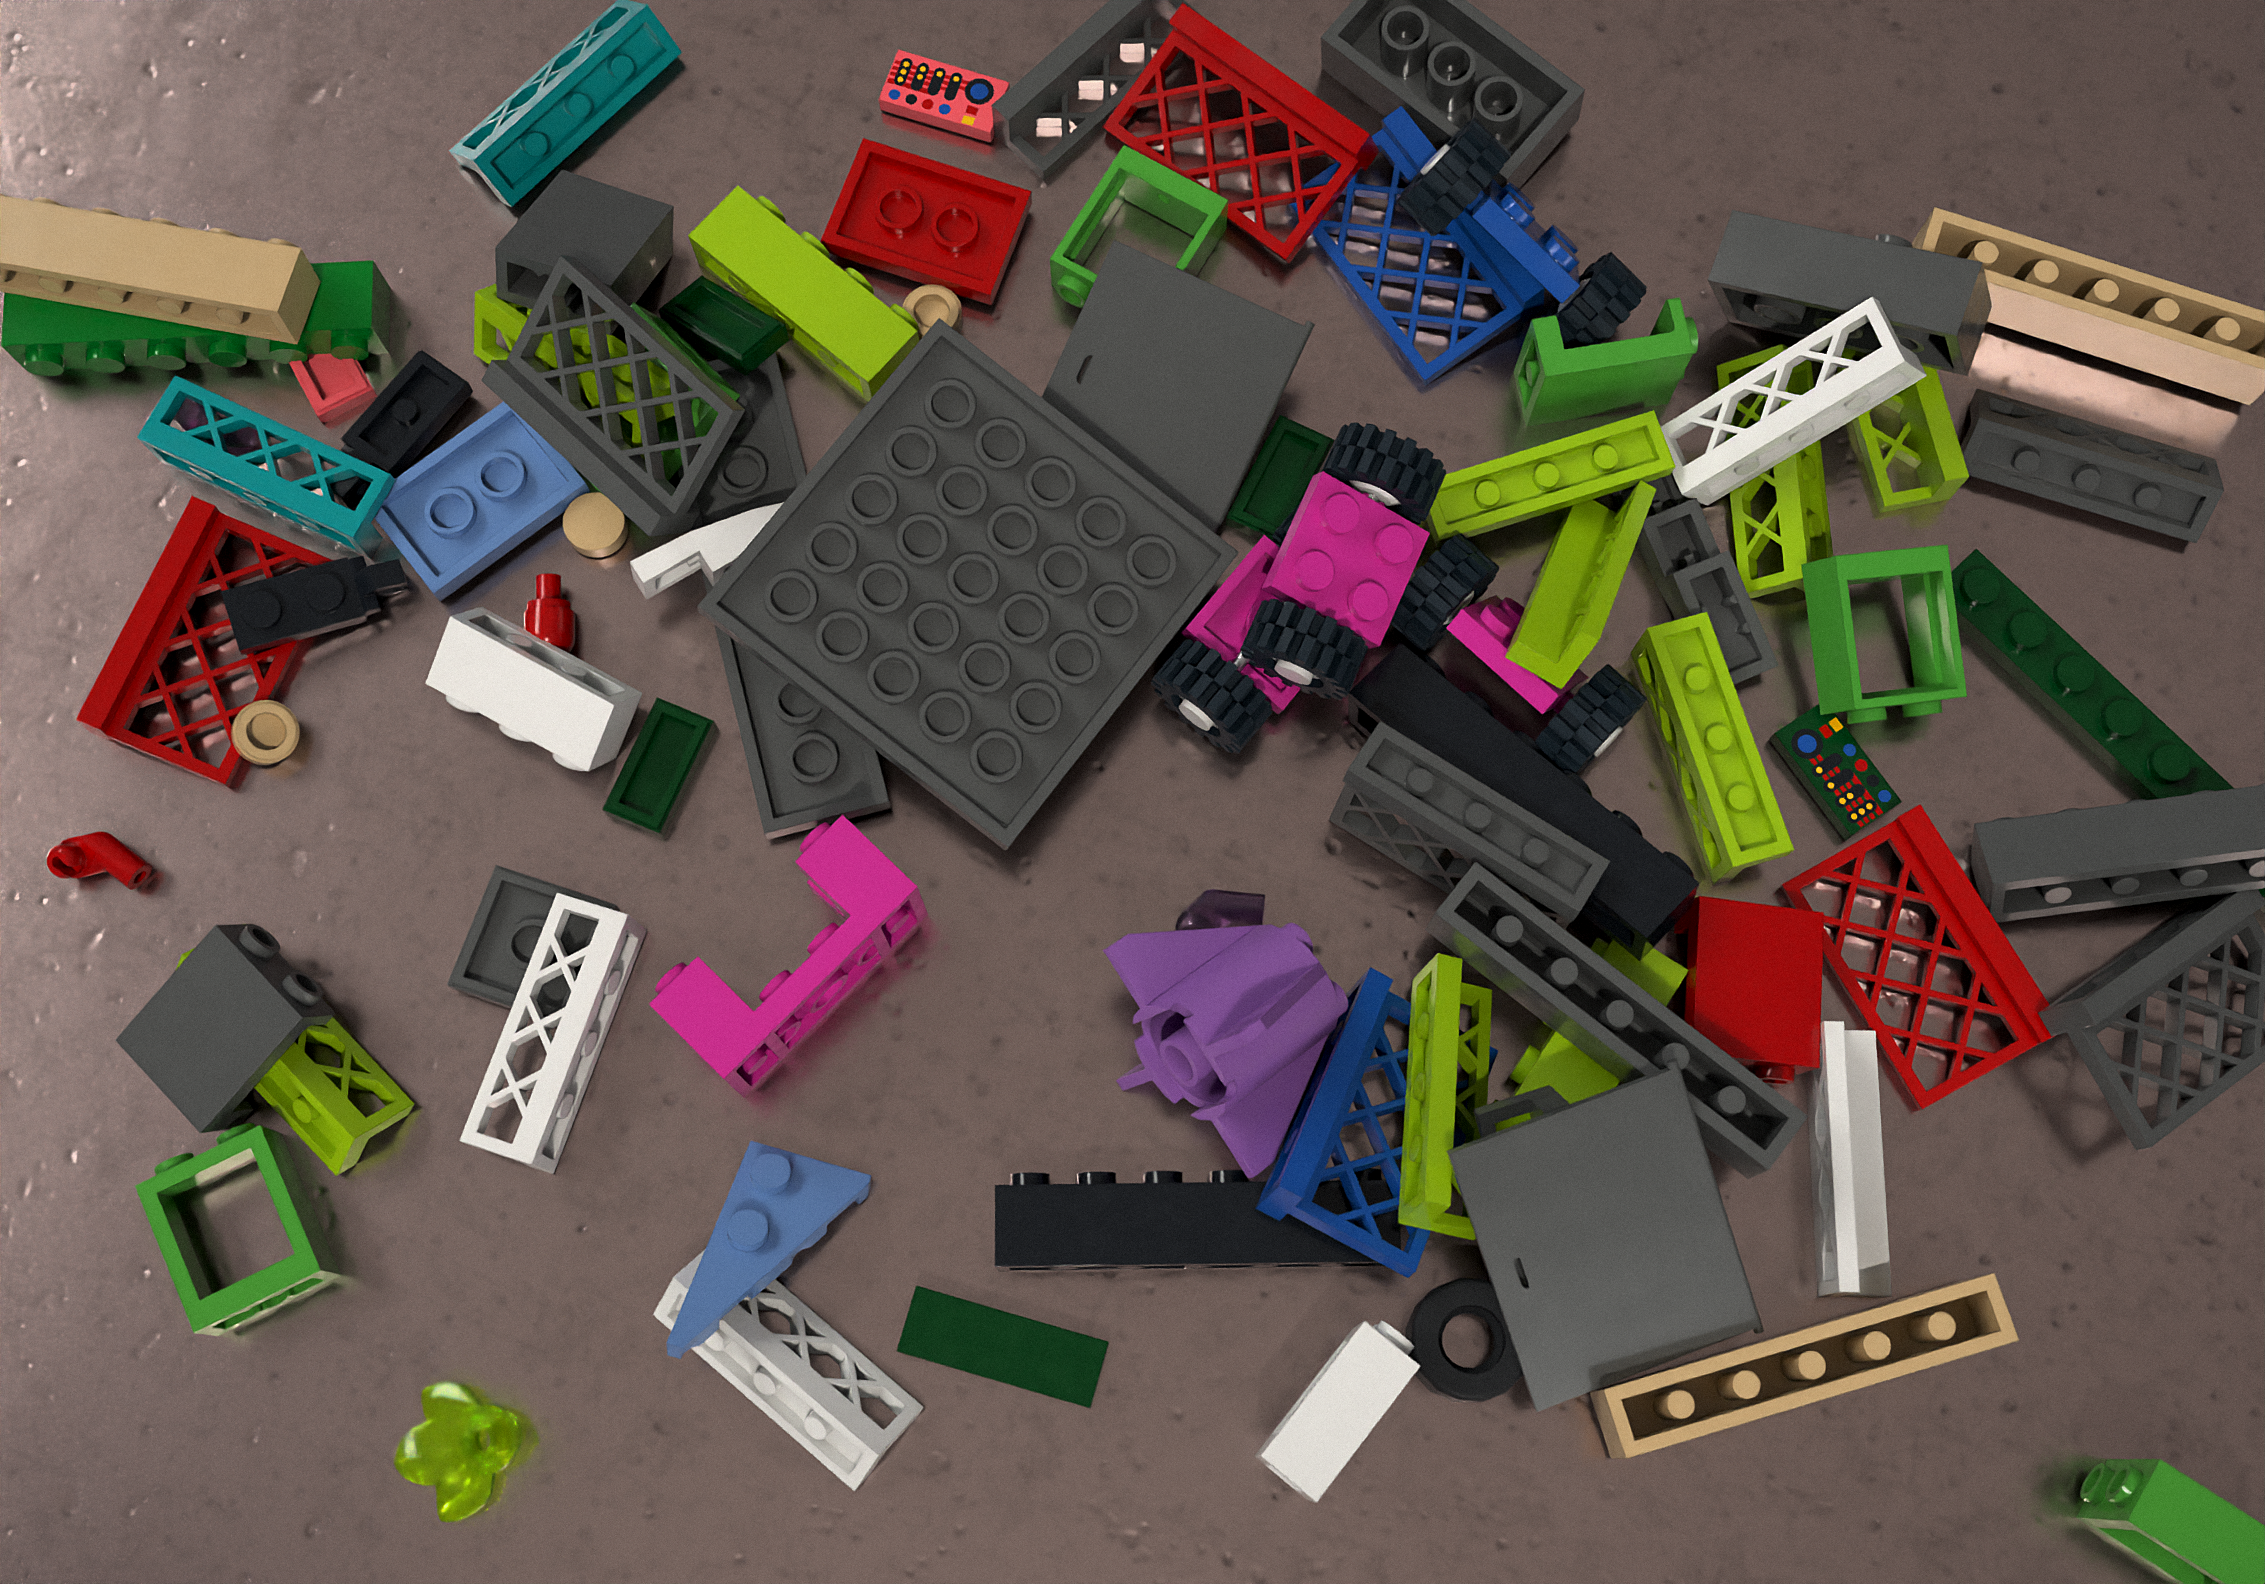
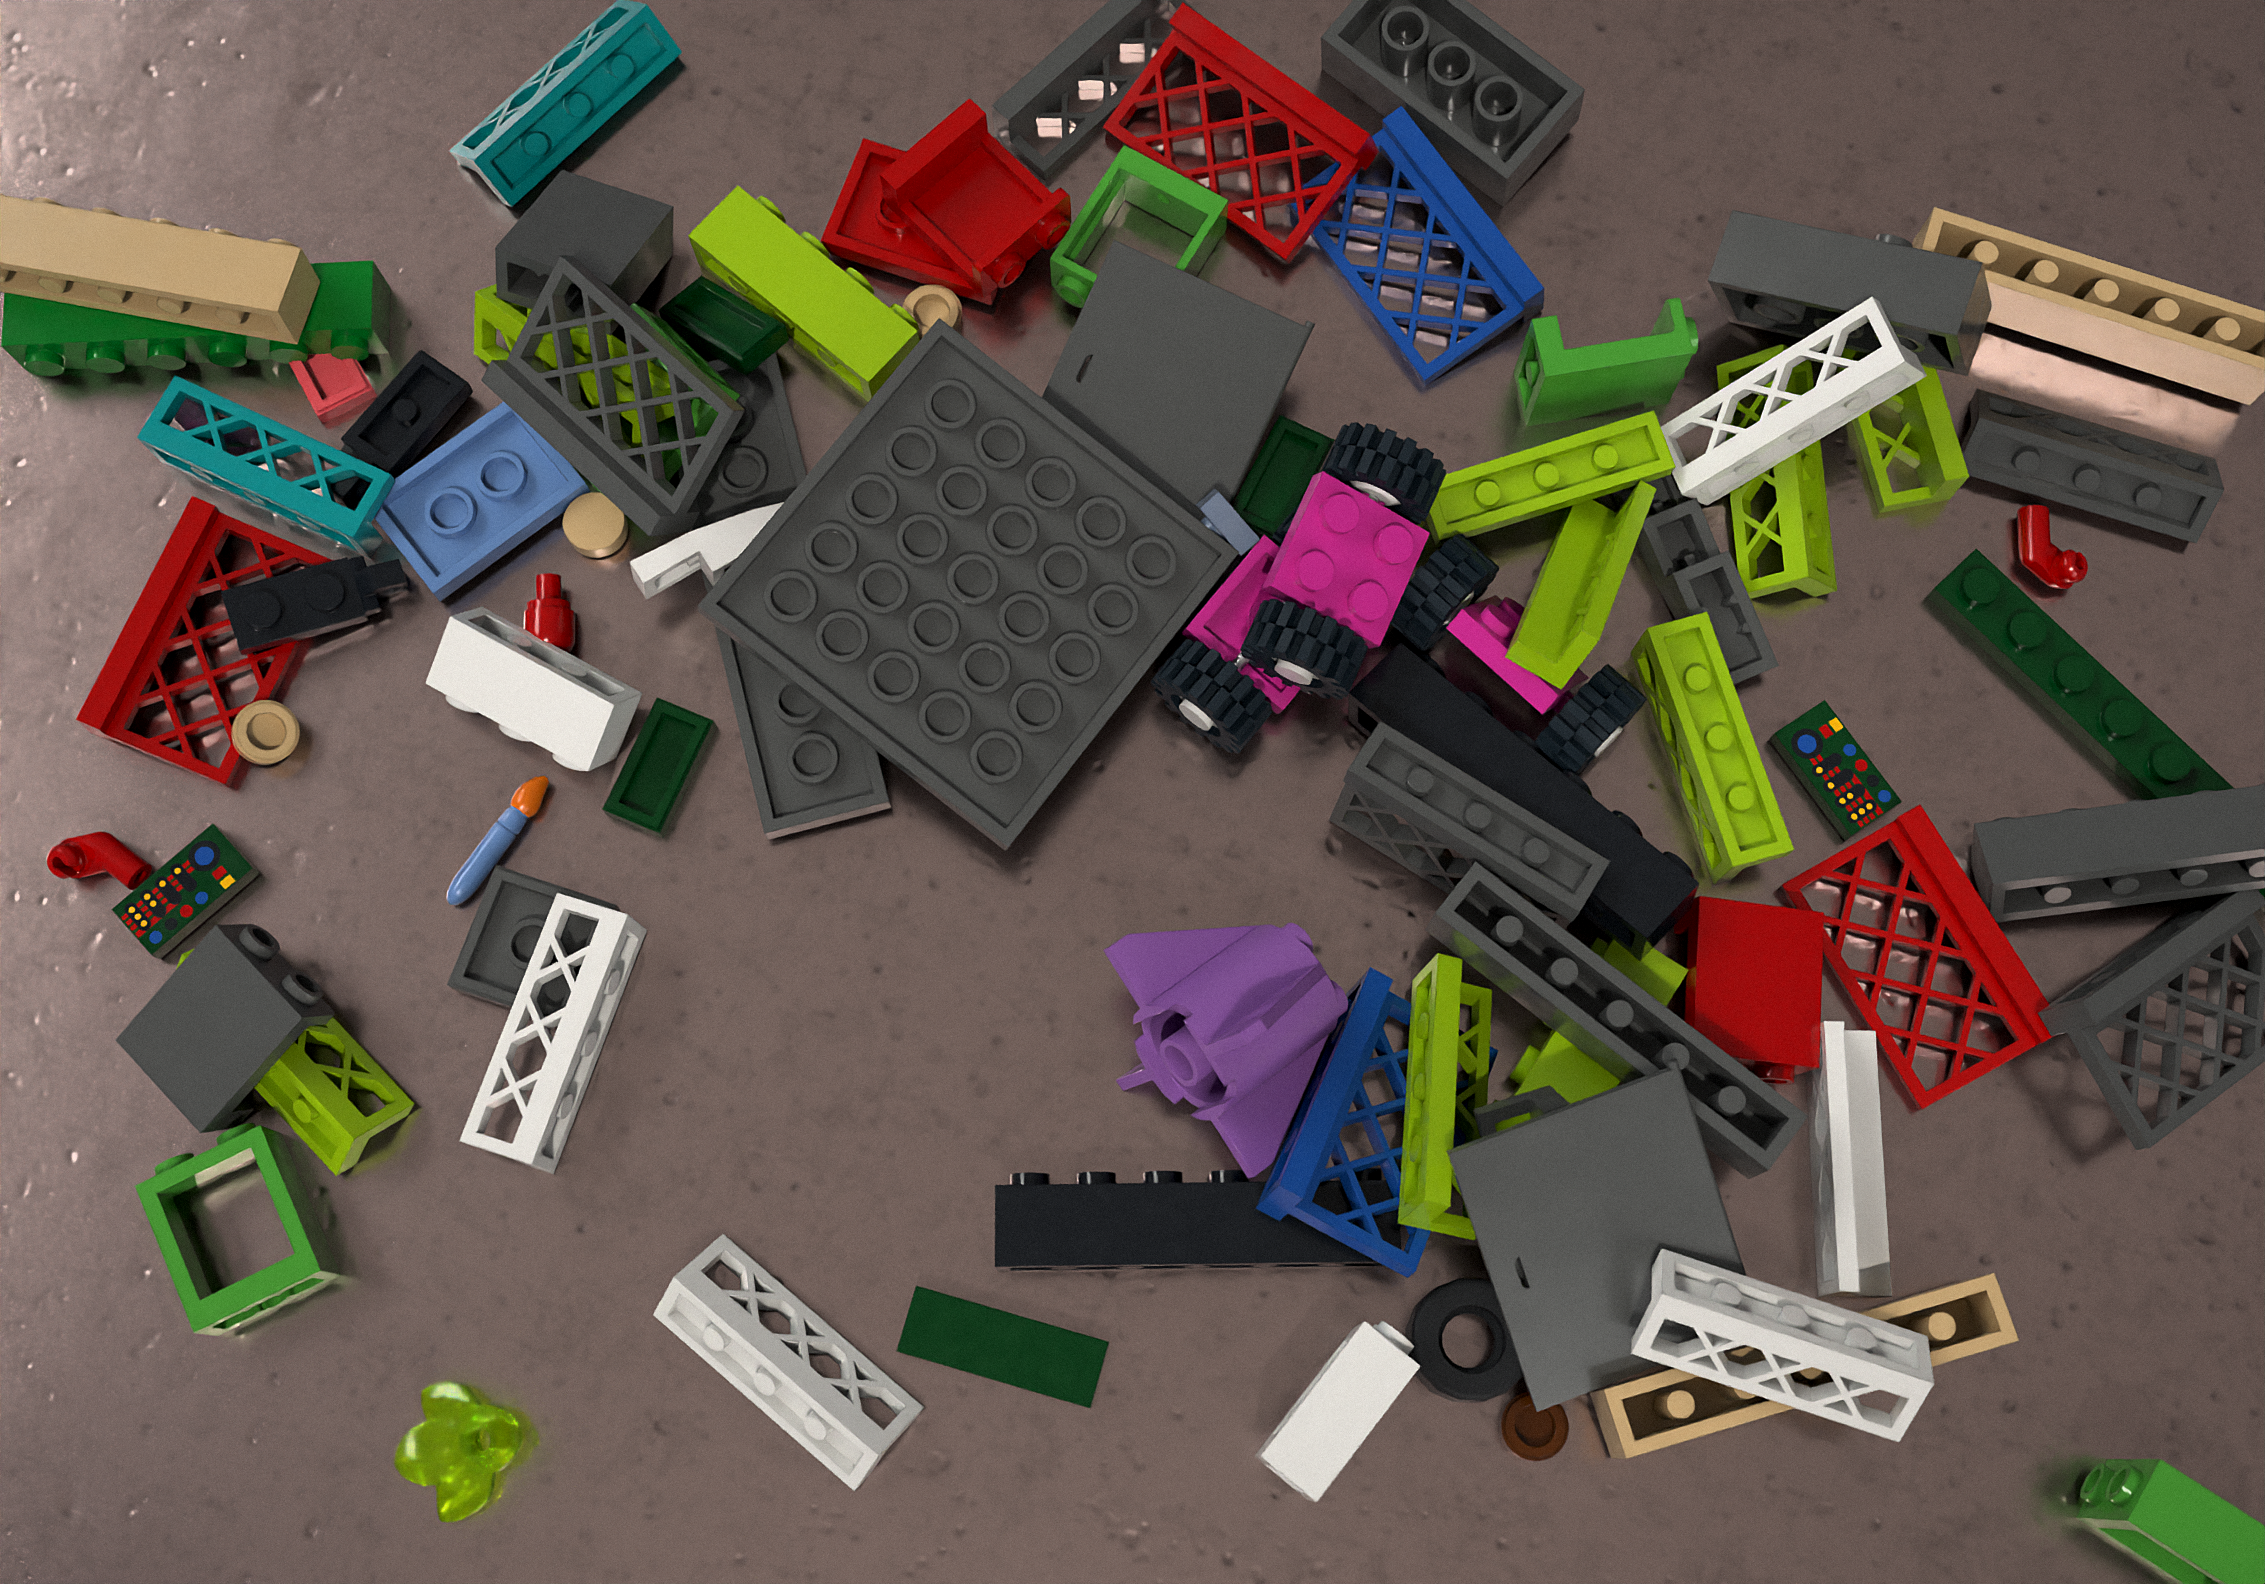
dark pink plate [649,815,928,1098] -> none
medium blue wing [667,1141,872,1359] -> none
coral tile [878,49,1010,143] -> none
clear purple arm [1175,889,1265,931] -> none
black plate [1397,118,1647,349] -> none
bright green window [1801,545,1967,724] -> none
none -> tile [112,823,260,959]
none -> medium blue piece [447,776,549,905]
none -> red panel [880,98,1072,299]
none -> sand blue plate [1196,489,1260,556]
none -> reddish brown tile [1498,1392,1569,1461]
none -> white fence [1631,1249,1934,1442]
none -> red arm [2017,505,2088,589]

